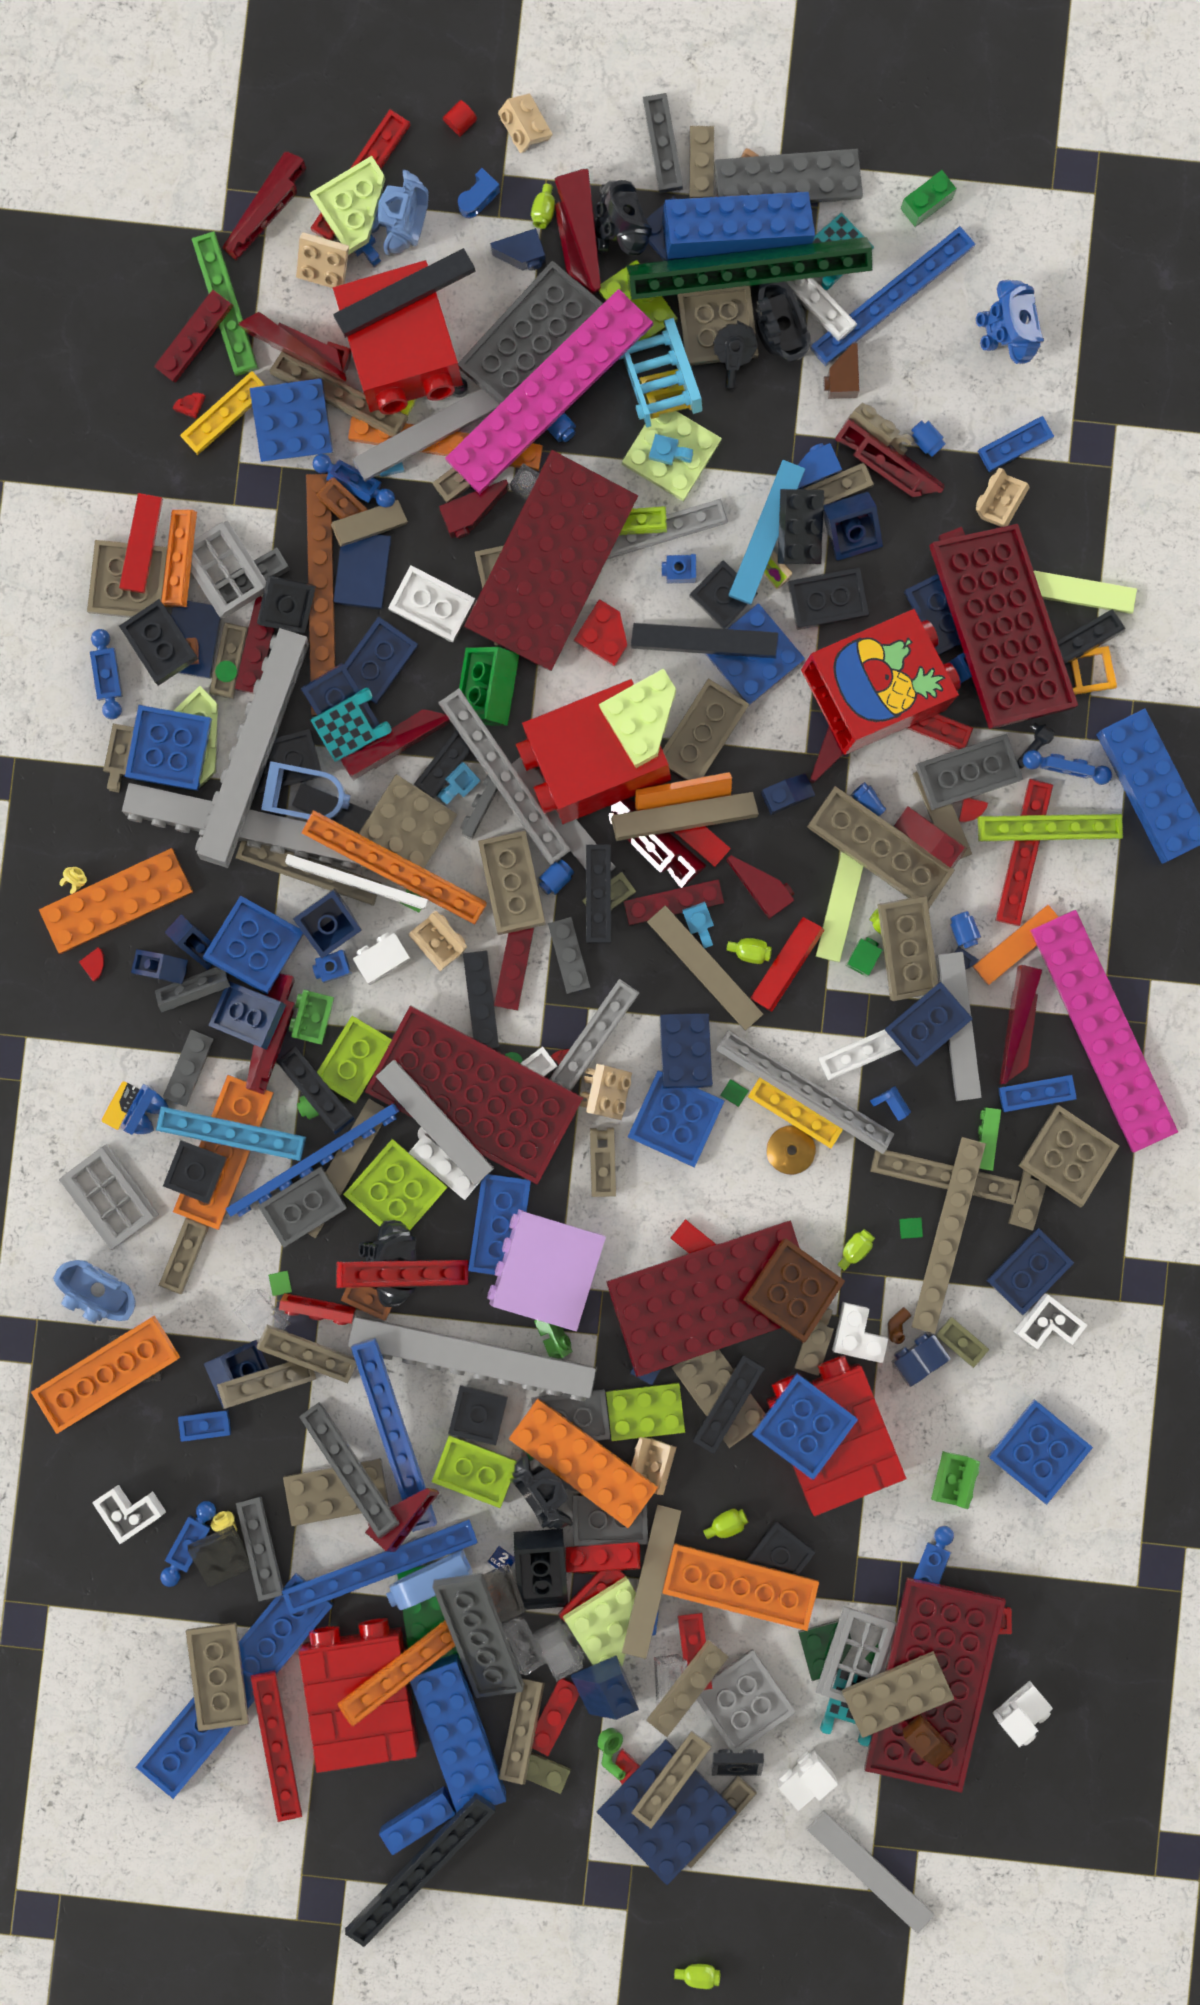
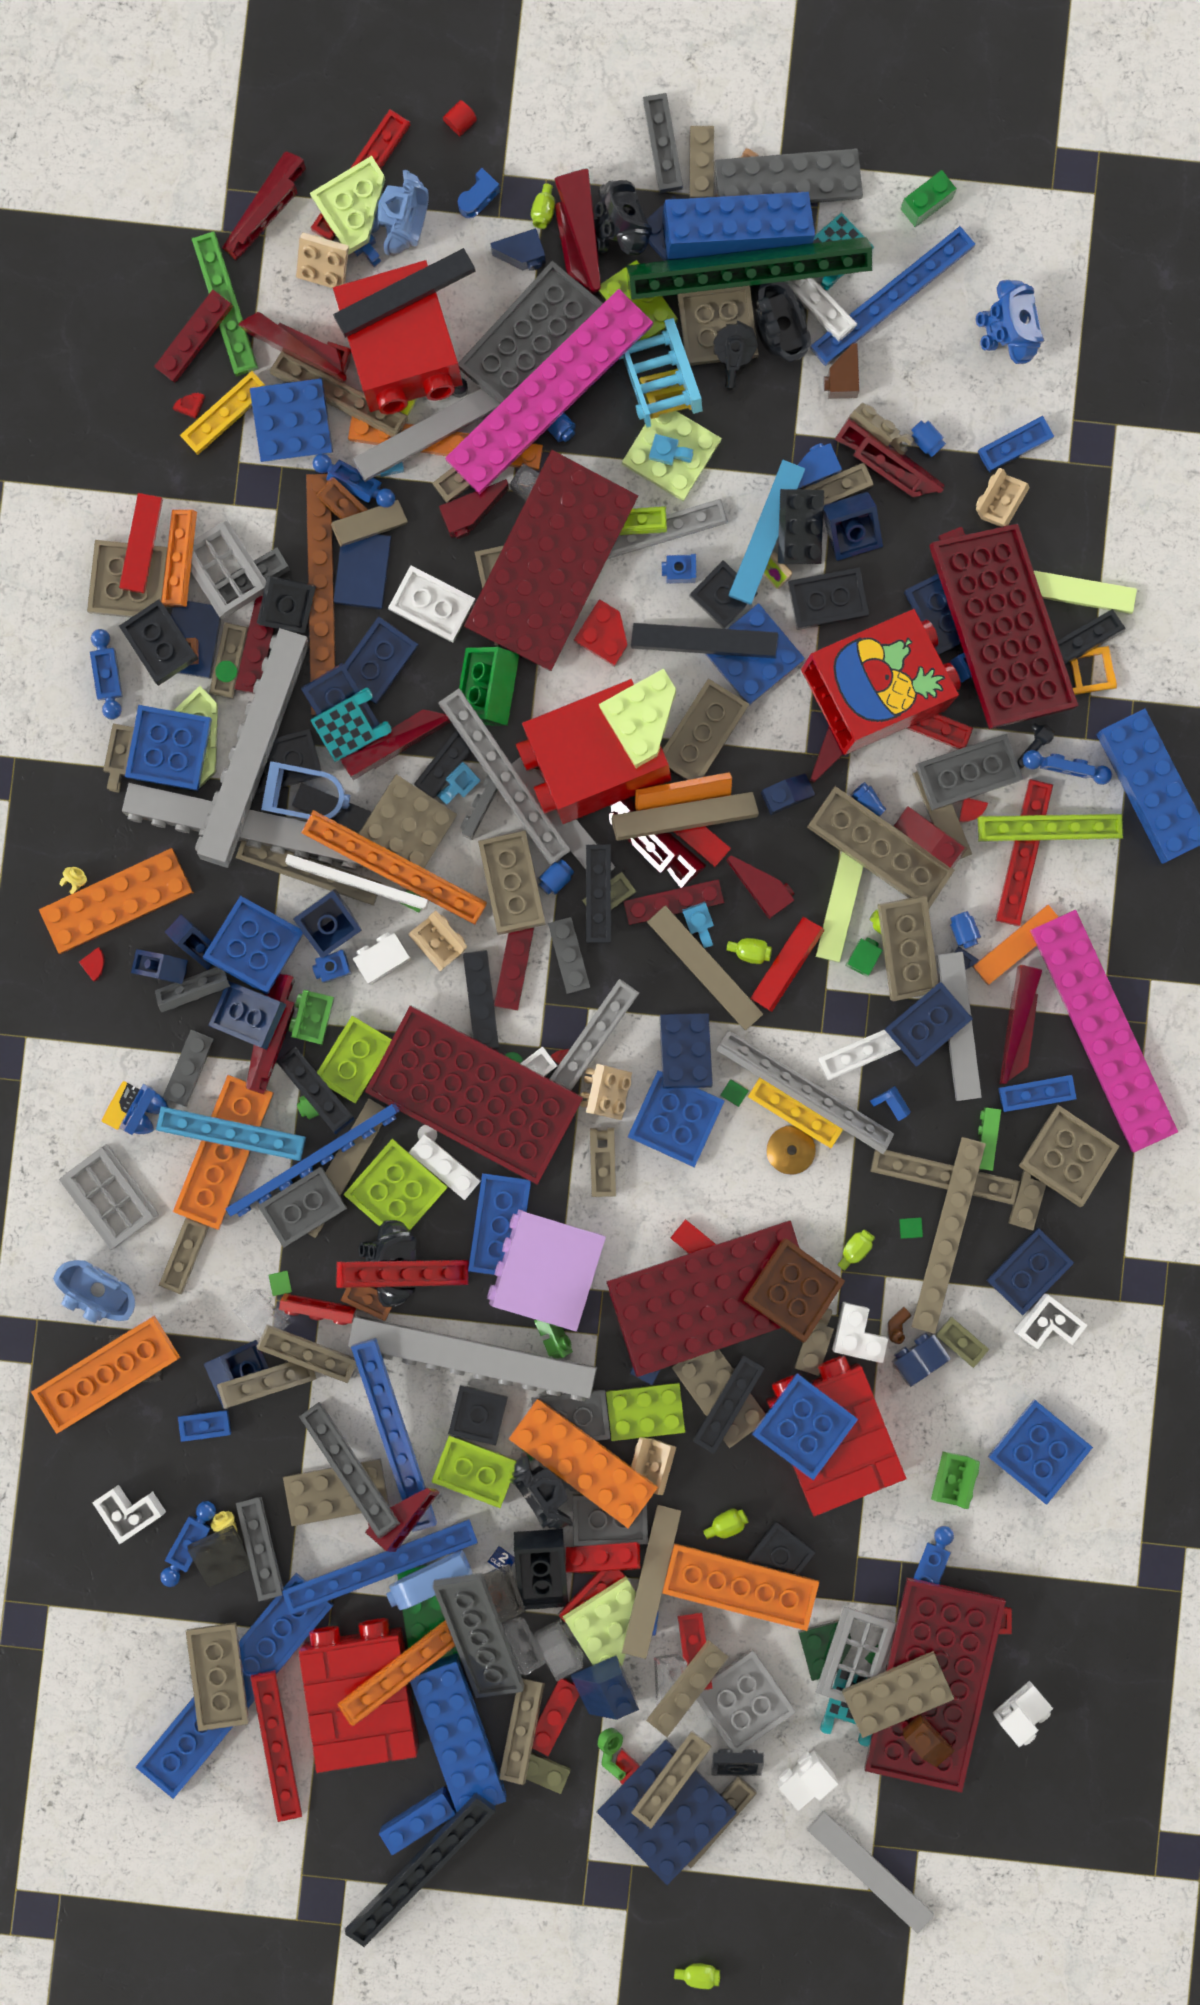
black plate [163,1140,228,1204] -> none
light grey tile [376,1059,494,1185] -> none
tan bracket [498,93,553,153] -> none

